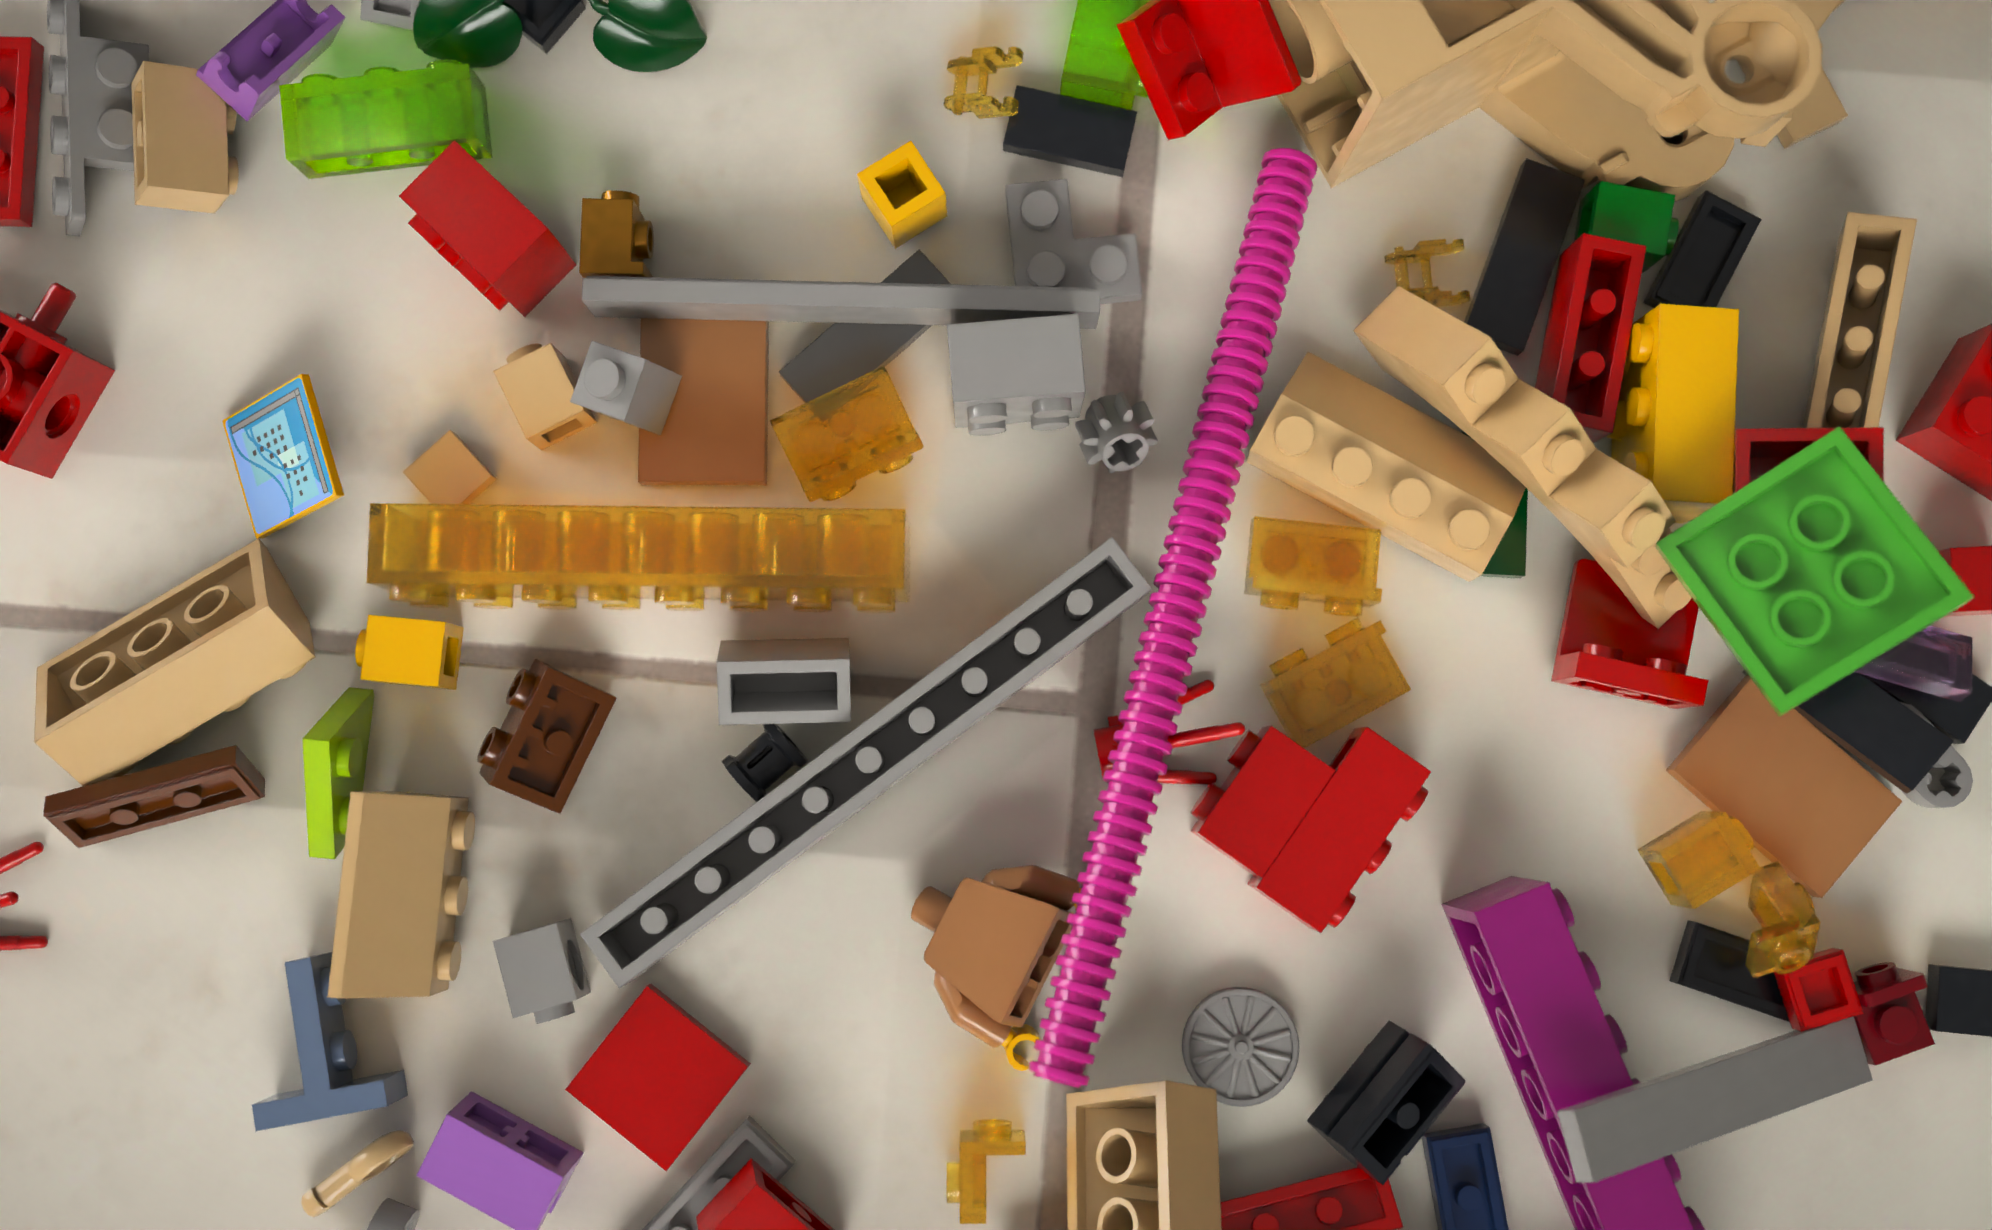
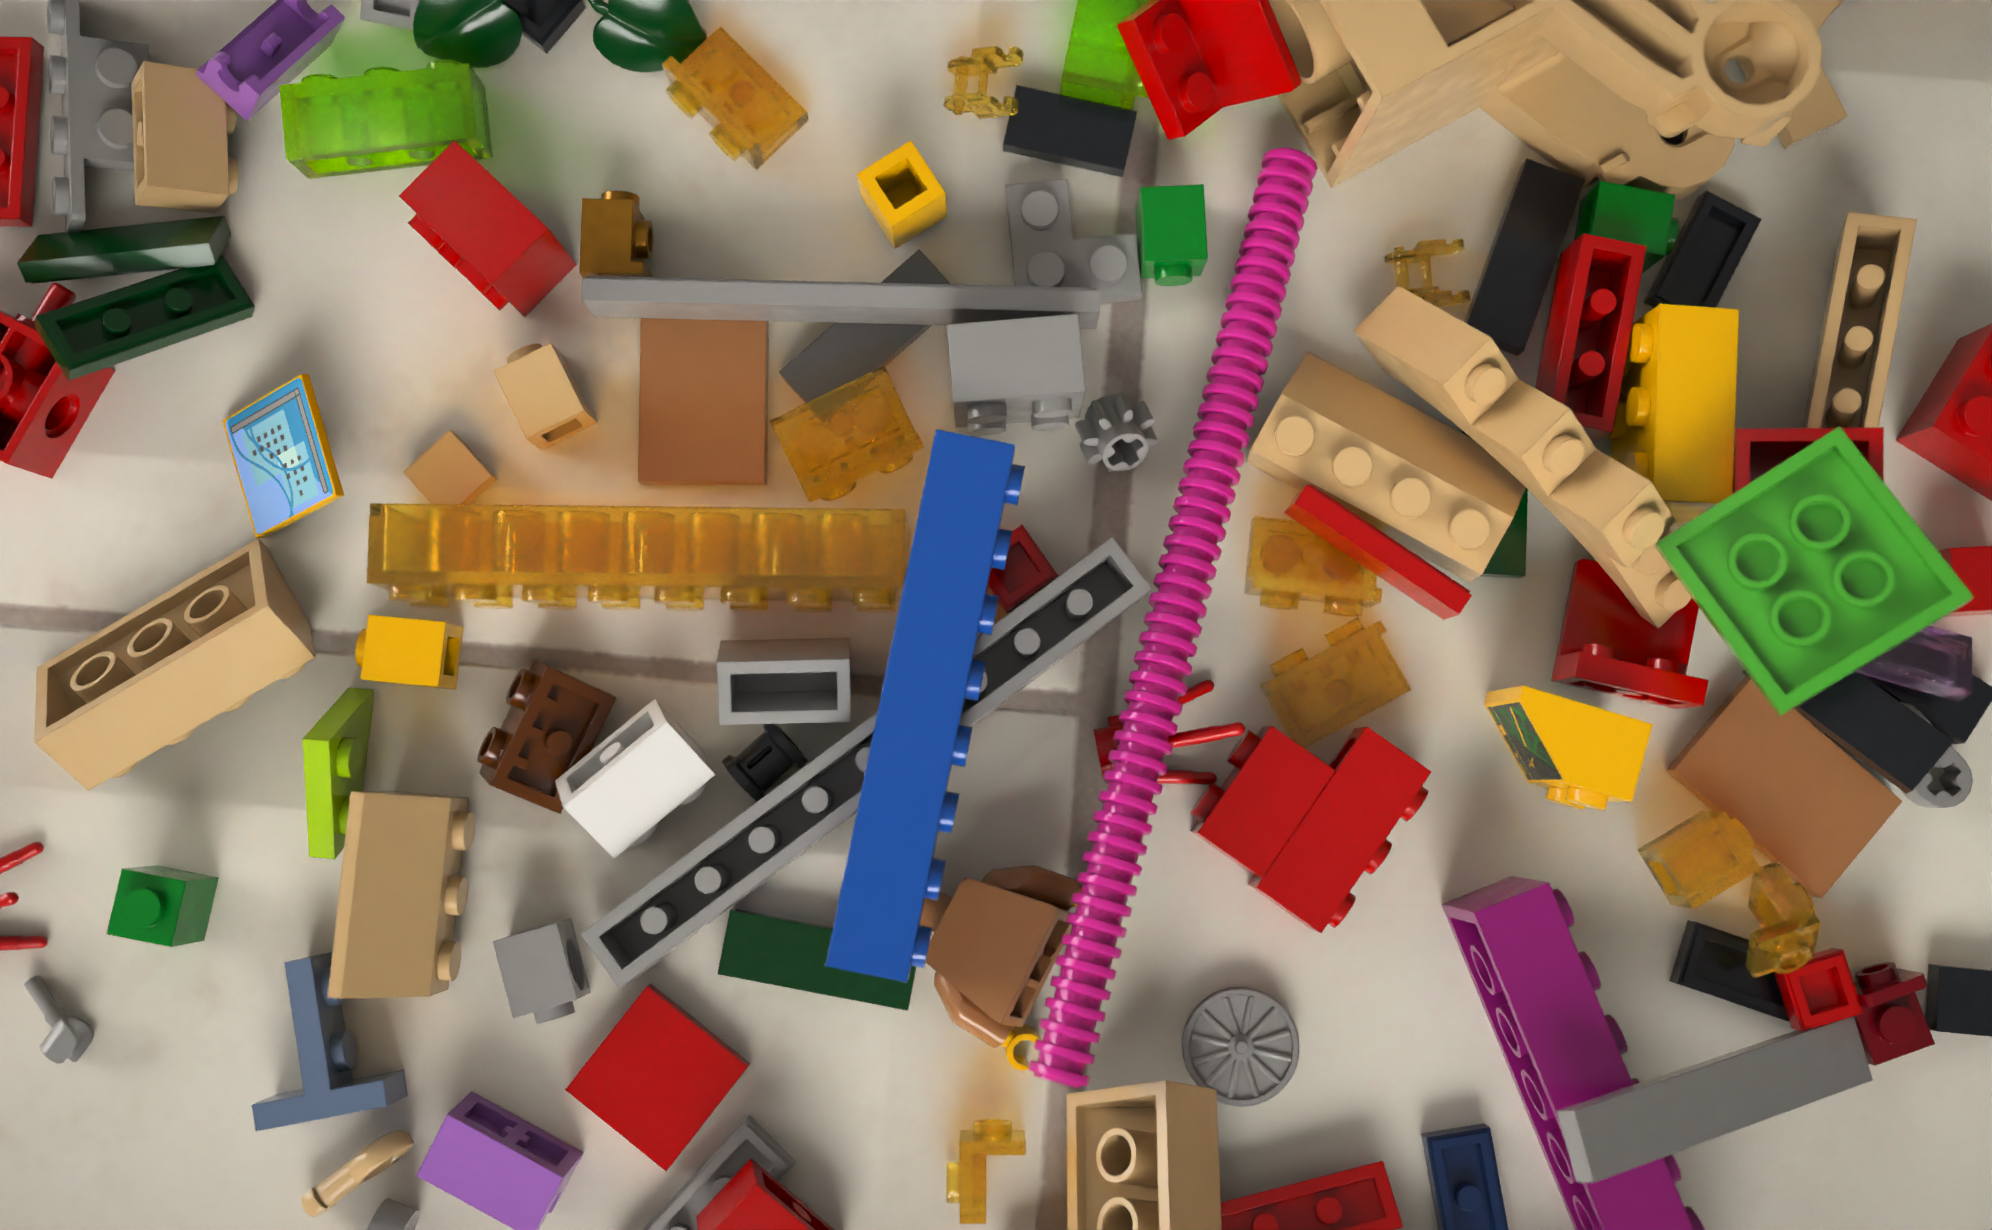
reddish brown tile [43,745,265,848] -> none
light grey brick [570,341,682,435] -> none
black brick [1307,1021,1466,1185] -> none
none -> dark green tile [17,216,231,284]
none -> light grey hand [24,976,94,1063]
none -> dark green tile [35,255,255,381]
none -> green brick [107,865,219,947]
none -> white brick [555,698,716,858]
none -> clear yellow bracket [662,26,809,170]
none -> dark green tile [717,909,917,1011]
none -> blue brick [825,429,1025,982]
none -> red tile [988,524,1058,613]
none -> green brick [1135,184,1208,286]
none -> red tile [1284,484,1472,620]
none -> yellow slope [1484,685,1653,811]

